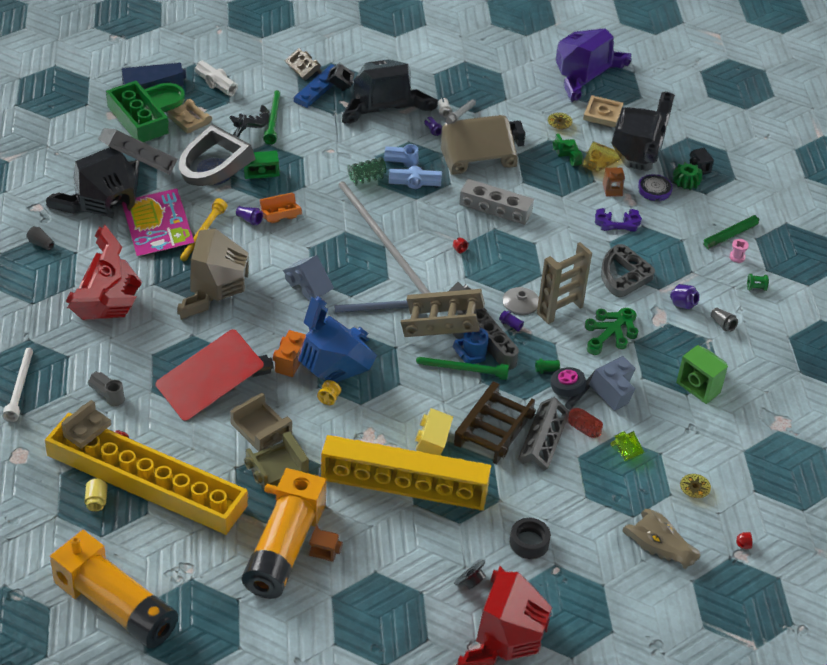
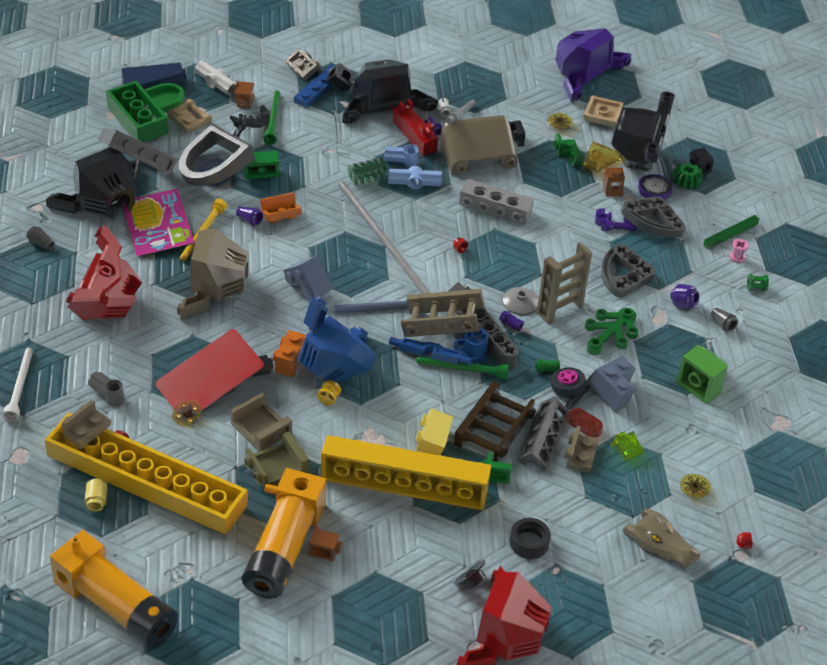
none -> piece [172,400,202,426]
none -> dark orange window [235,81,255,108]
none -> blue piece [389,337,472,365]
none -> red brick [393,99,438,156]
none -> green bracket [483,452,512,484]
none -> dark tan bracket [564,426,599,473]
none -> dark grey beam [621,197,686,237]

